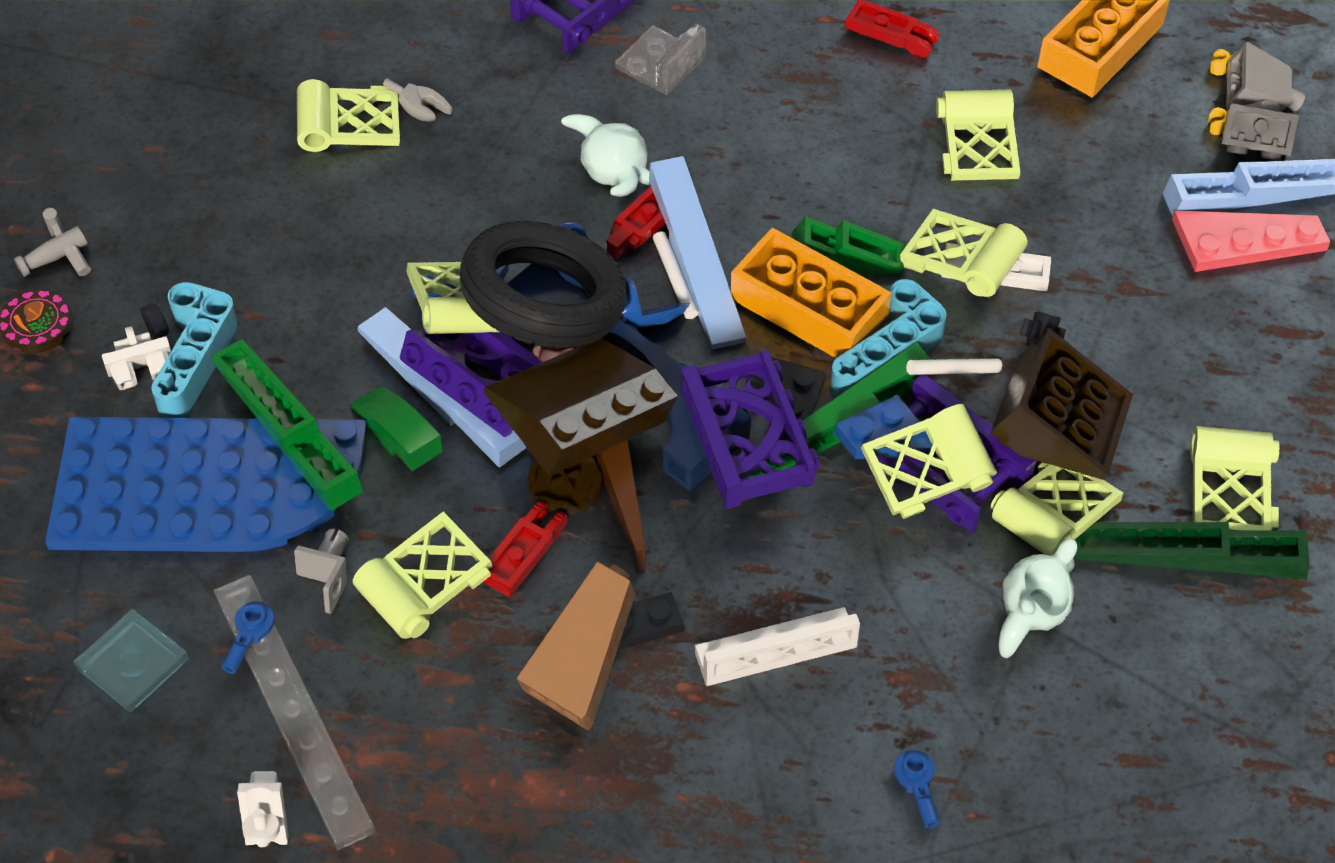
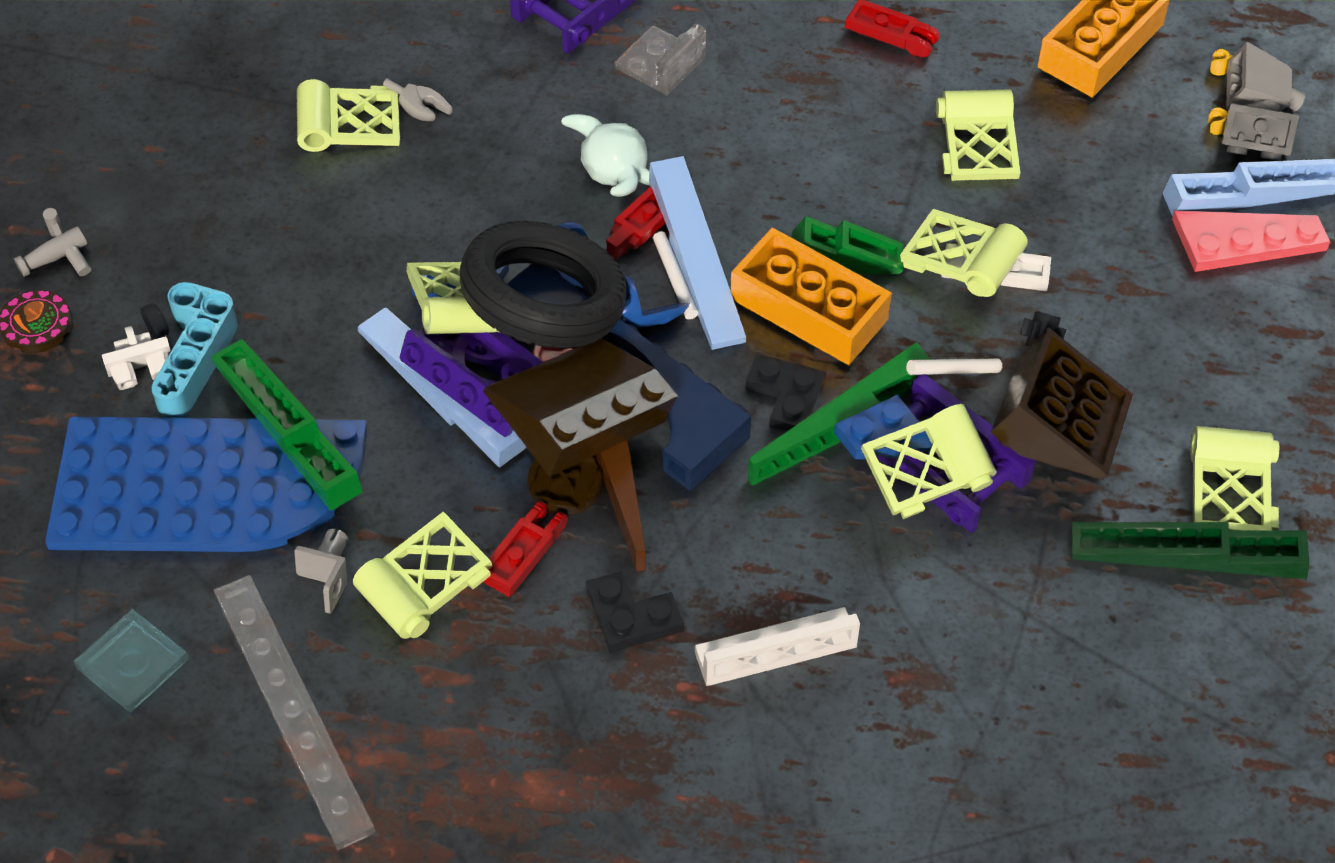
blue plate [221,601,275,674] -> none
white hips [237,771,289,847] -> none
green slope [350,386,443,471] -> none
medium nougat slope [516,561,635,731] -> none
dark purple fence [681,349,819,509] -> none
medium azure beam [830,279,947,398] -> none
blue plate [894,750,940,828] -> none
yellowish green piece [991,462,1123,556] -> none
light aqua piece [998,538,1077,659] -> none

